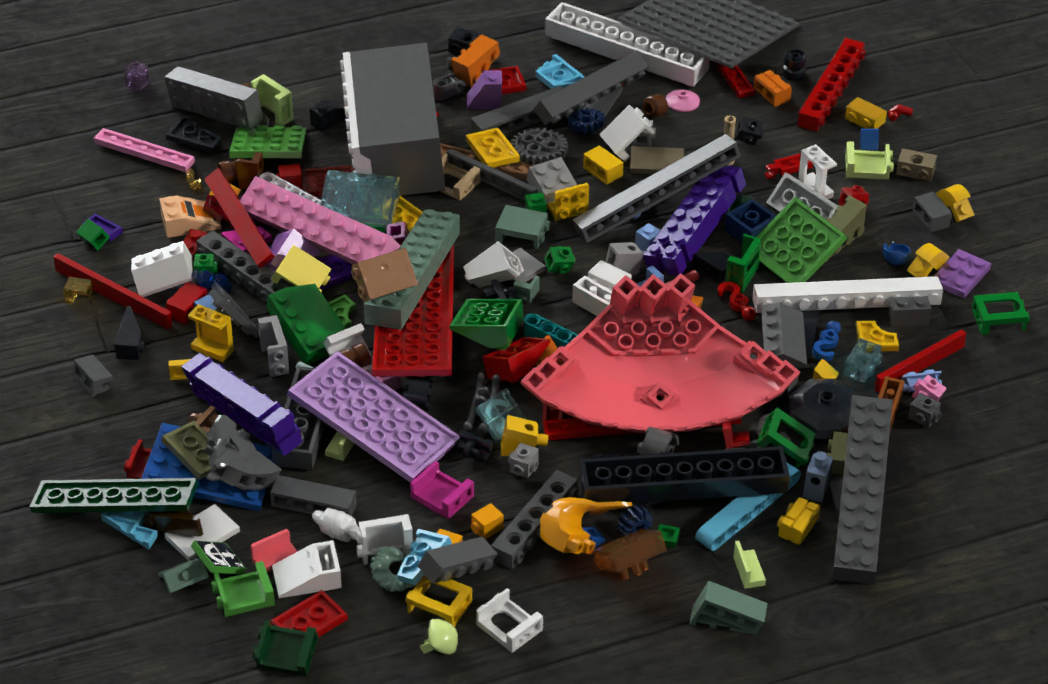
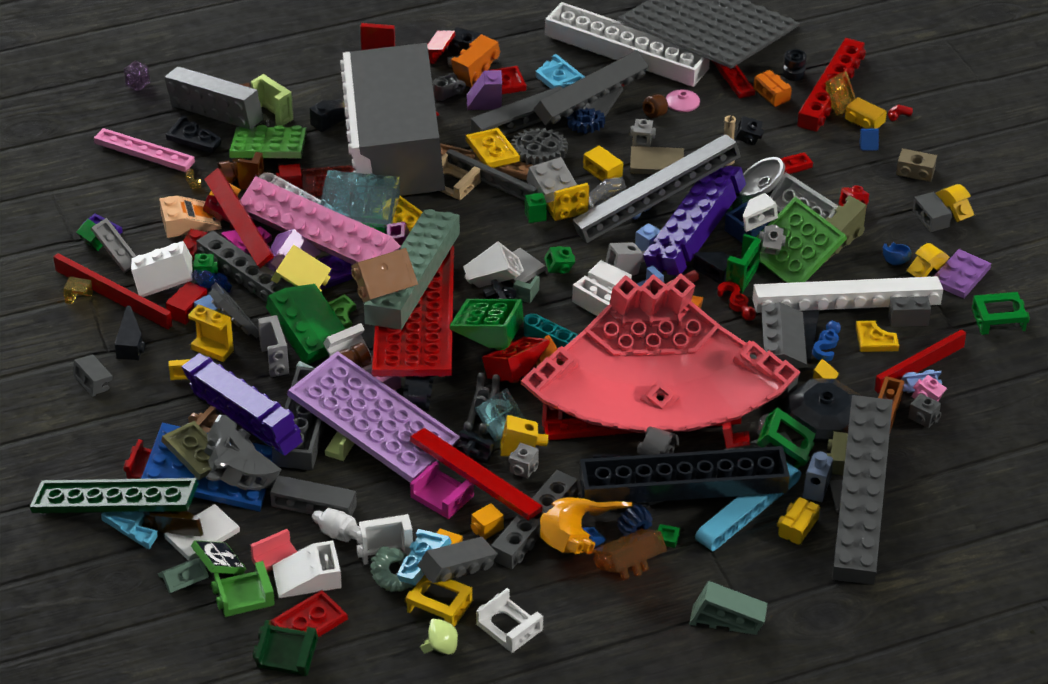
sand green panel [495,205,550,249] -> none
white panel [600,105,655,162] -> none
yellowish green panel [734,541,766,589] -> none
white panel [798,144,837,199] -> none
clear light blue brick [844,338,883,383] -> none
yellowish green panel [845,142,894,179] -> none
none -> light grey plate [91,218,136,273]
none -> red tile [360,23,395,50]
none -> red tile [410,428,543,520]
none -> panel [427,31,455,64]
none -> clear slope [589,177,626,209]
none -> light grey dish [739,157,785,198]
none -> white slope [743,193,778,232]
none -> light grey brick [758,225,786,255]
none -> clear yellow plate [825,71,856,115]

